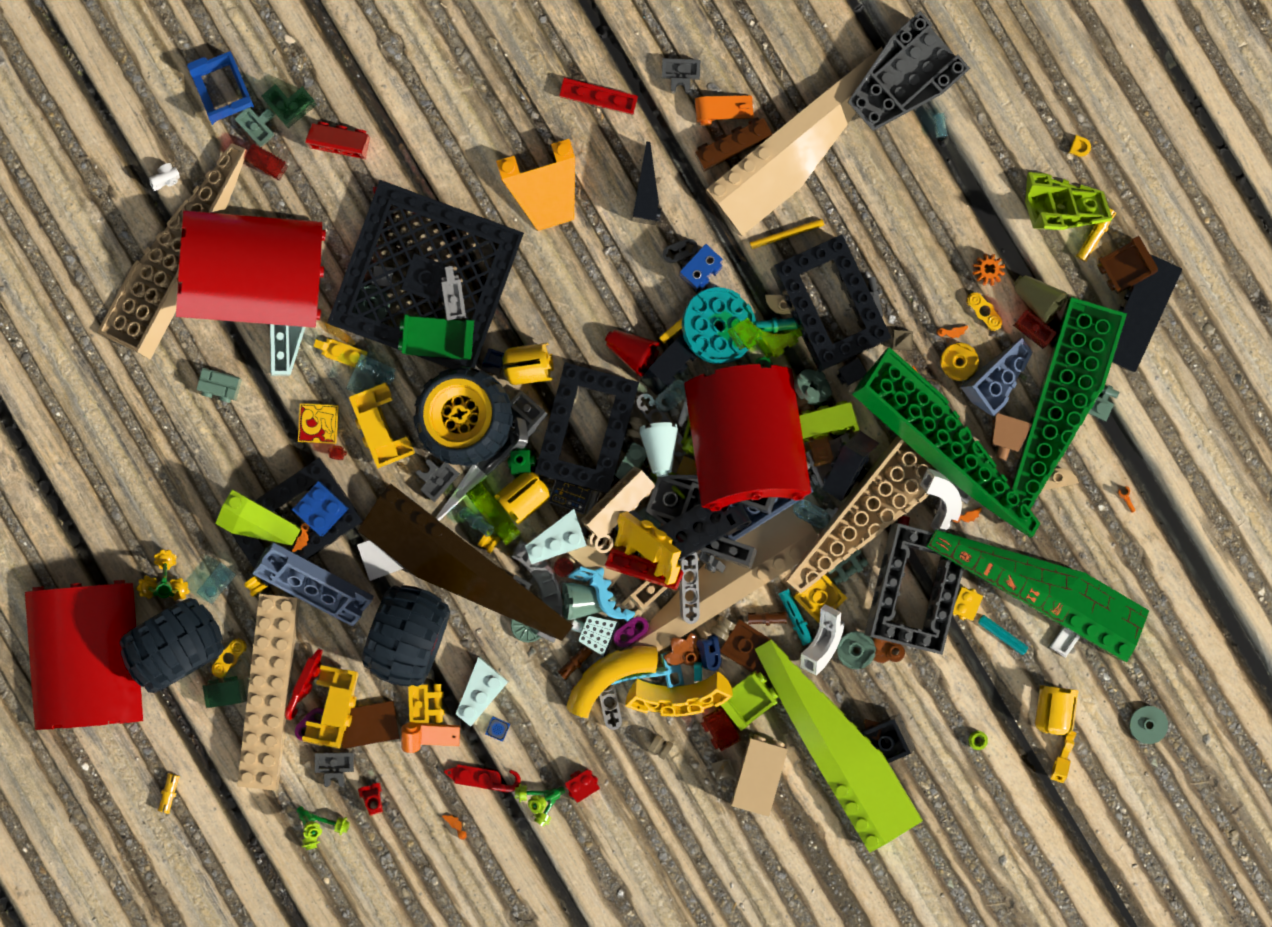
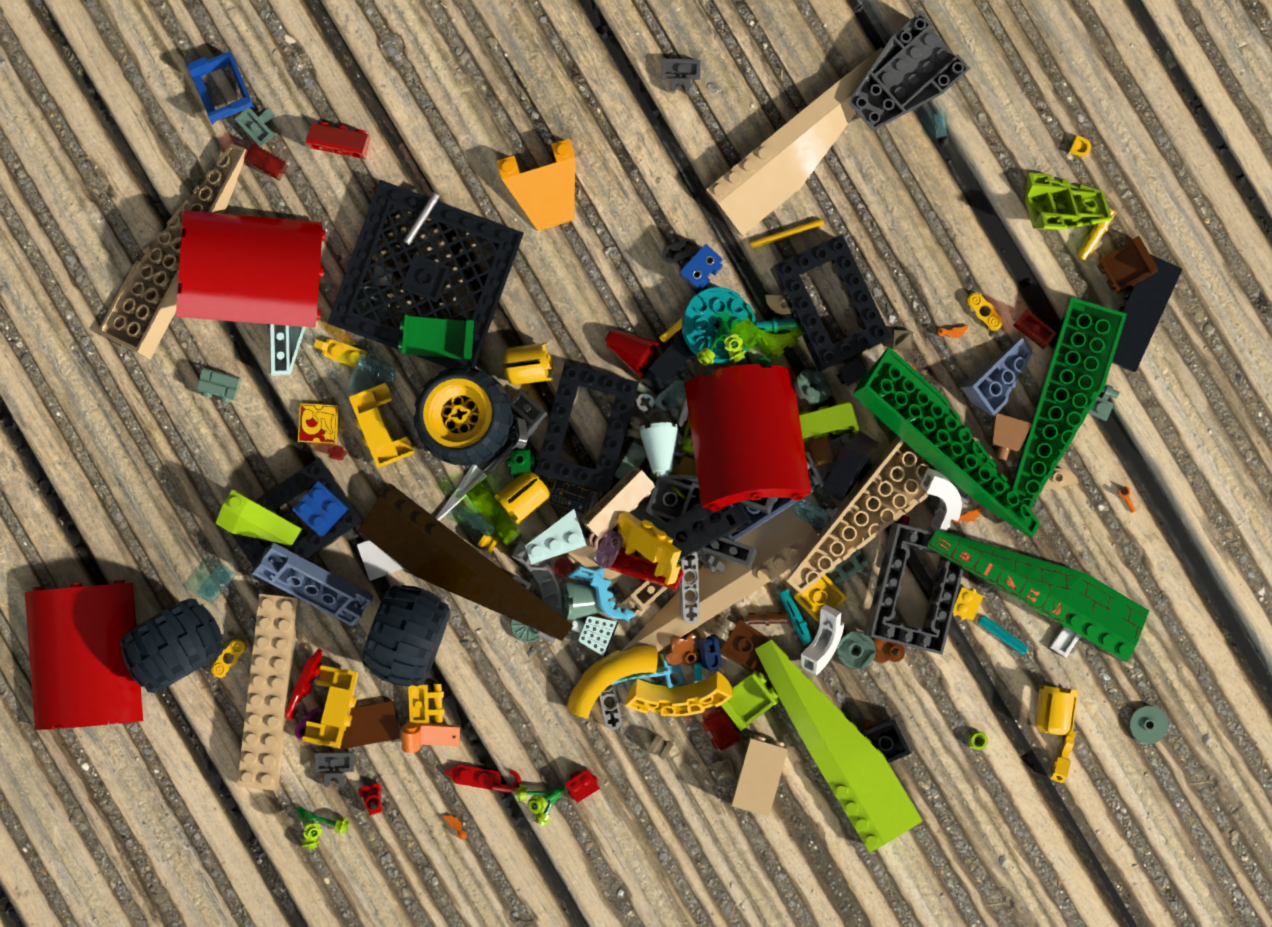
yellow plant [136,549,190,601] -> none
white plate [149,163,180,191] -> none
yellow pin [157,773,180,814] -> none
clear green brick [203,676,247,708] -> none
yellow wheel [243,576,268,597] -> none
clear green brick [261,84,317,129] -> none
orange piece [292,523,310,552] -> none
dark grey plate [416,459,460,503] -> none
light grey hinge [441,266,466,320] -> none
light aqua wedge [456,657,509,727] -> none
dark blue slope [482,348,504,376] -> none
tile [485,716,510,742] -> none
reddish brown pin [557,645,593,680] -> none
red plate [559,78,638,115] -> none
magenta plate [614,617,649,647] -> none
black slope [633,141,662,226] -> none
orange door [695,96,754,126] -> none
reddish brown brick [695,117,773,172] -> none
dark grey piece [868,276,883,317] -> none
yellow plate [940,342,979,381] -> none
orange gear [973,254,1005,286] -> none
olive cone [1014,275,1069,325] -> none
none -> light grey bar [403,192,440,245]
none -> clear purple plate [594,530,623,568]
none -> lime plant [697,320,746,365]

